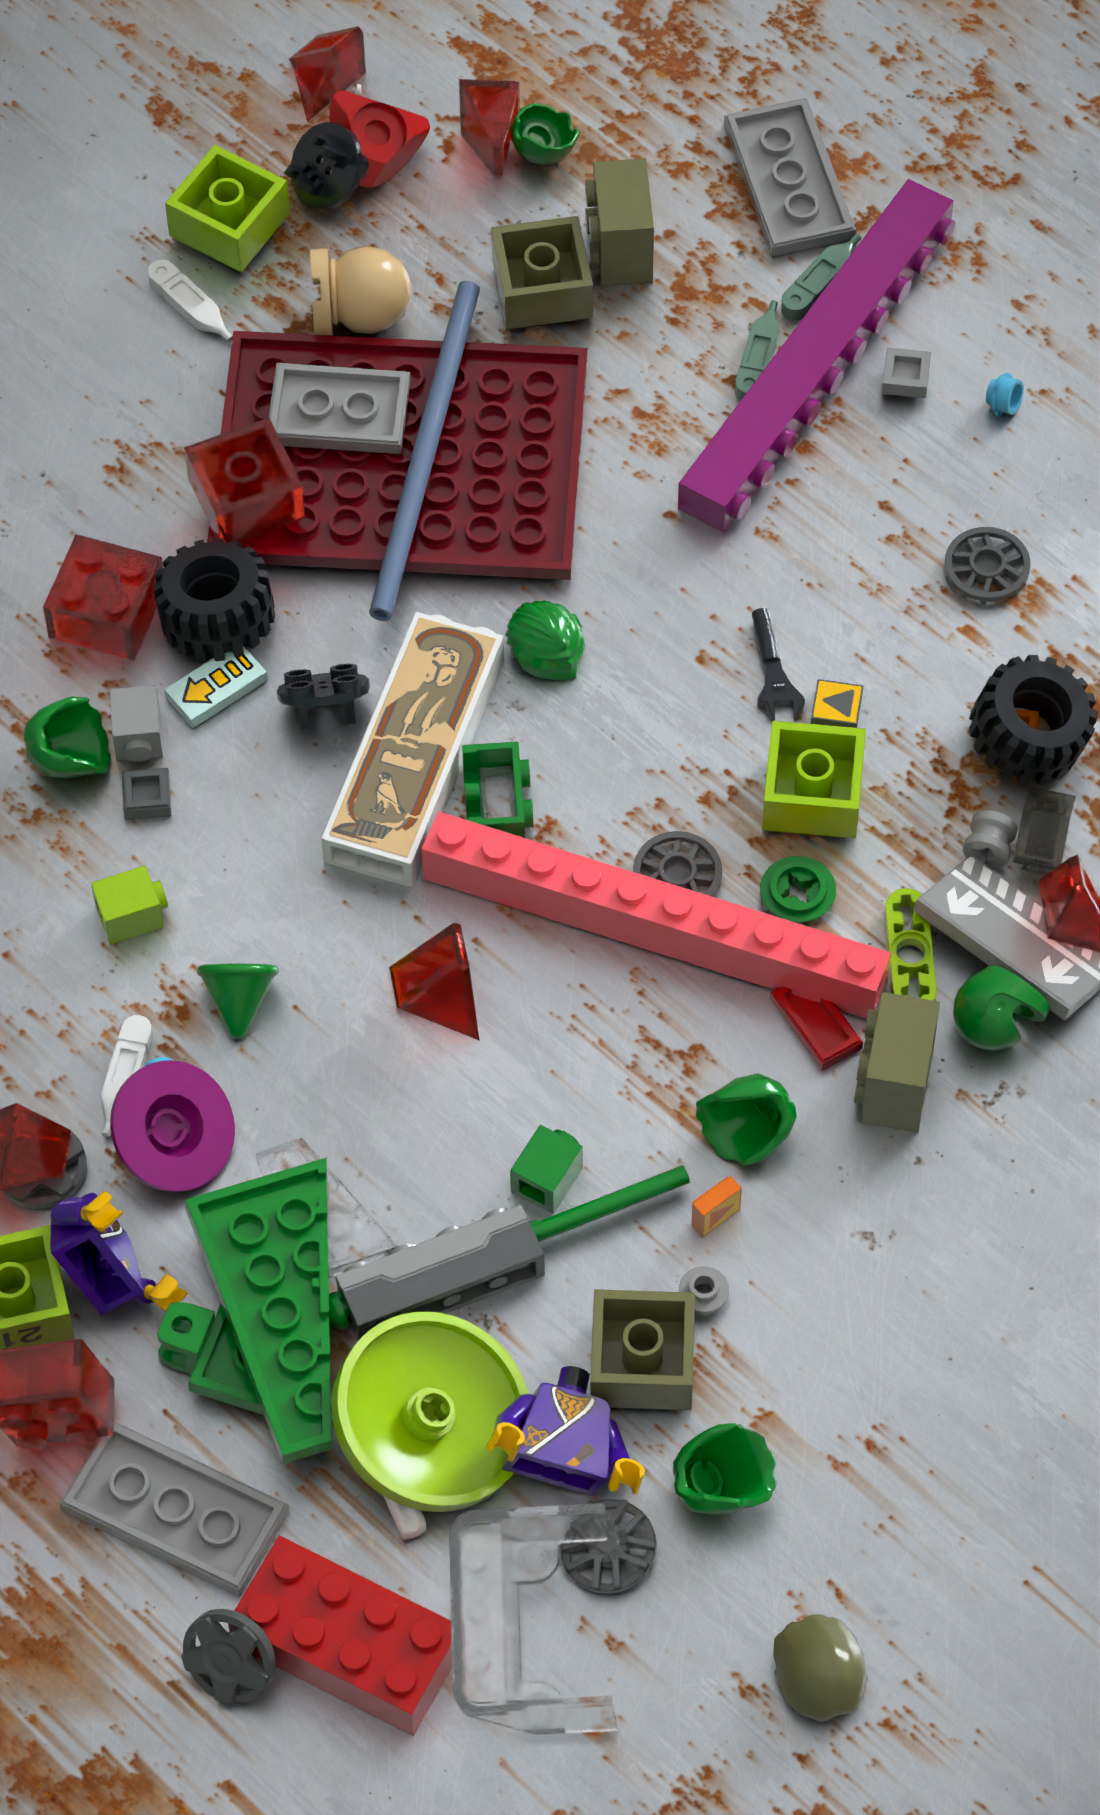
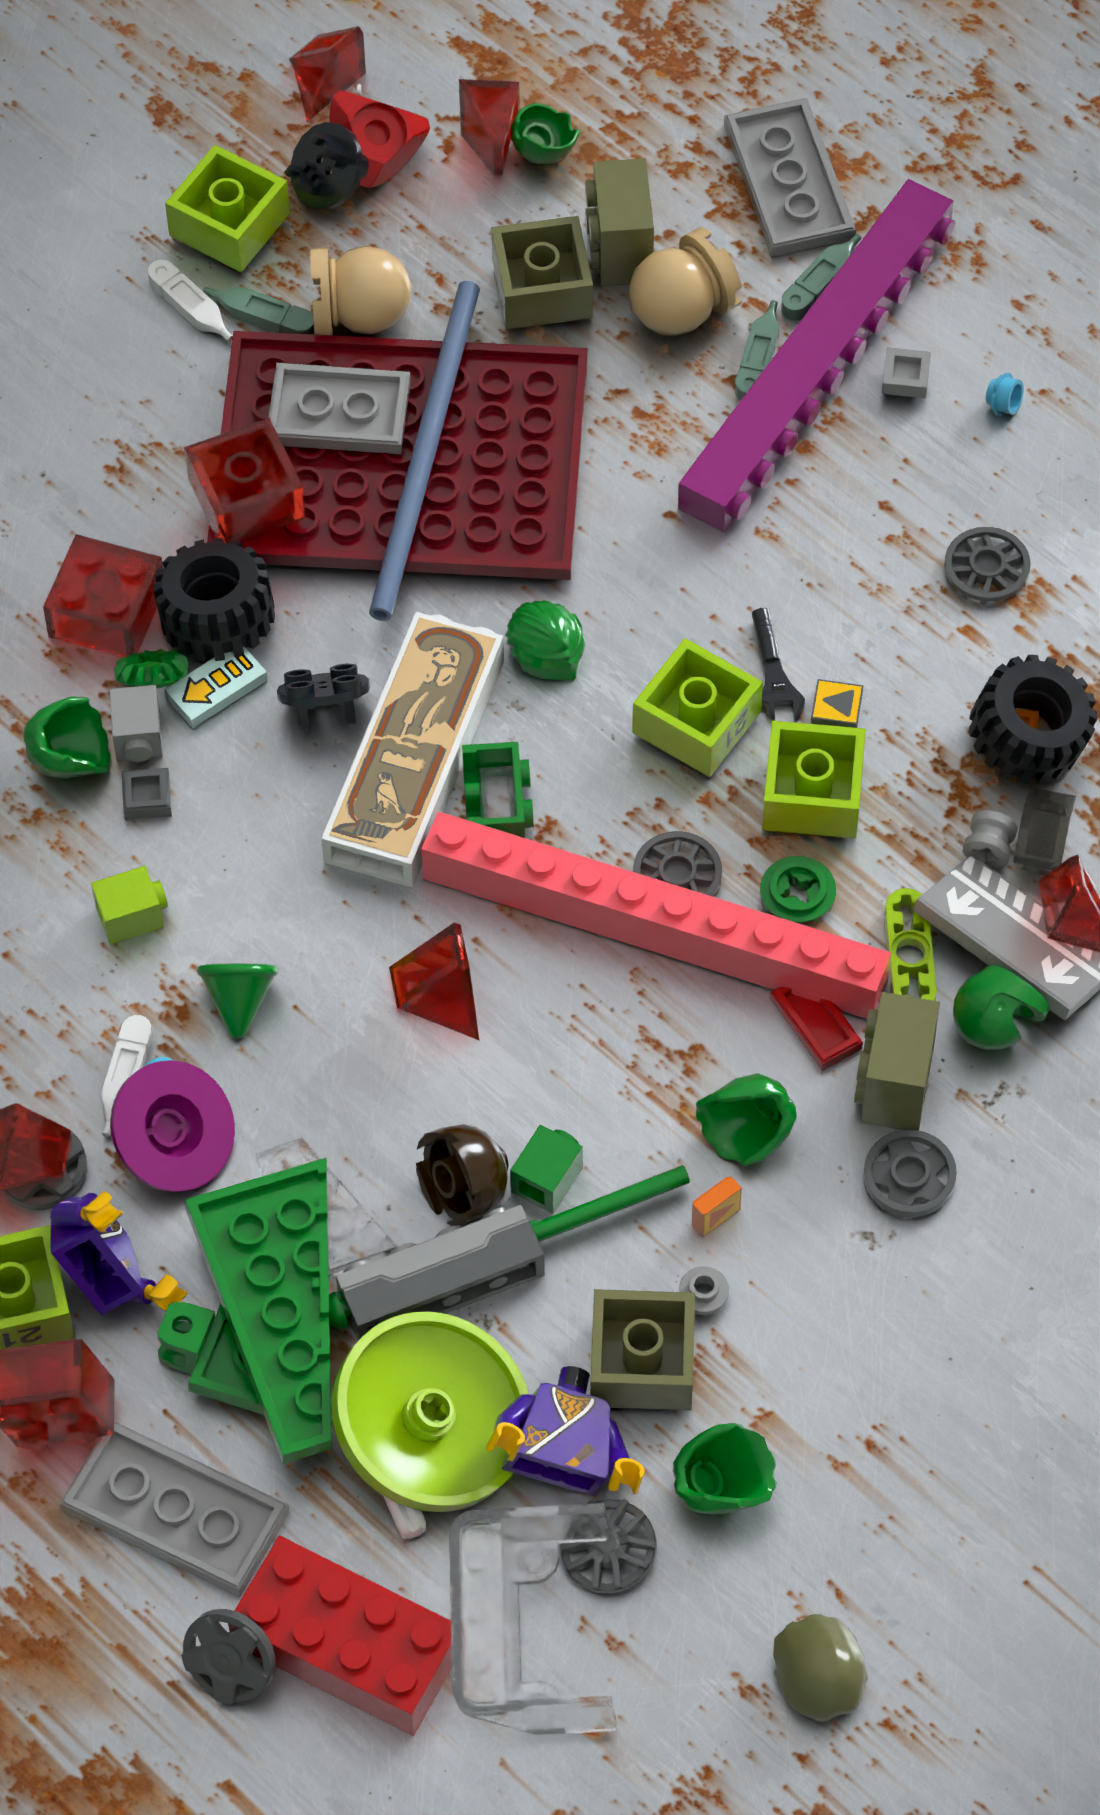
none -> green gear [114,649,189,688]
none -> sand green piece [203,287,314,335]
none -> dark brown cylinder [416,1124,509,1226]
none -> tan tile [628,227,742,336]
none -> lime brick [632,638,763,777]
none -> dark grey wheel [864,1130,957,1218]

